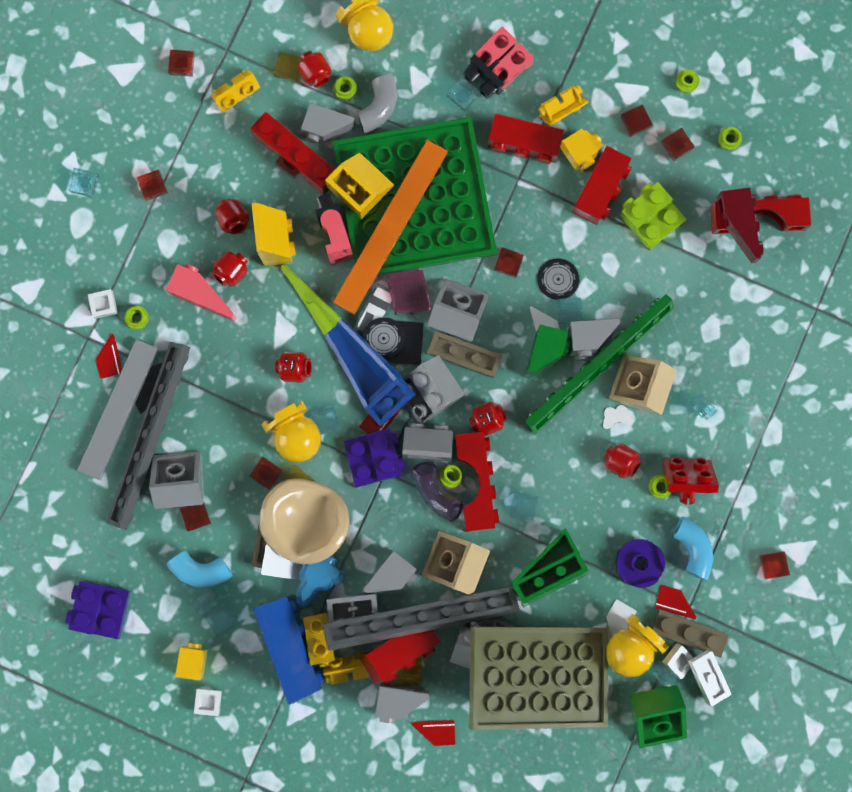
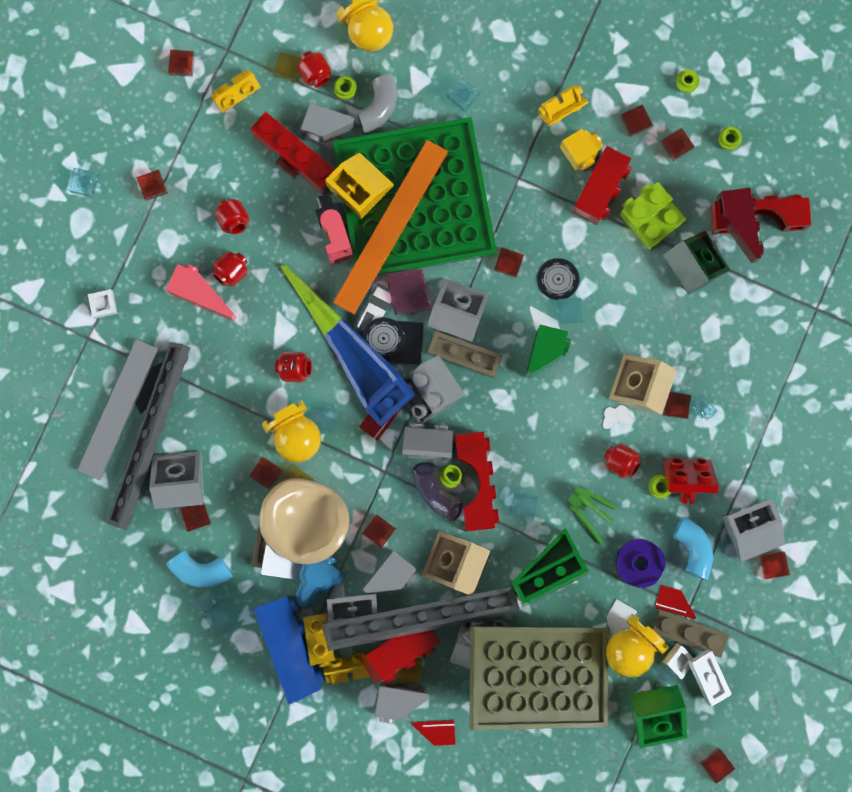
dark purple plate [65,581,131,639] -> none
red sticker [96,334,122,379] -> none
lime plate [125,306,149,330] -> none
yellow brick [175,642,208,680] -> none
white plate [194,688,222,716] -> none
yellow slope [252,203,296,266] -> none
dark purple plate [344,428,405,488] -> none
coral hips [463,26,534,99] -> none
red head [469,401,507,436] -> none
red brick [487,113,564,164] -> none
green plate [525,294,674,435] -> none
light grey slope [566,319,620,361] -> none
none -> clear red plate [362,515,396,548]
none -> bright green plant [567,486,617,545]
none -> dark green slope [663,231,730,295]
none -> clear red tile [663,392,691,419]
none -> clear red plate [700,748,735,784]
none -> light grey slope [721,498,785,562]

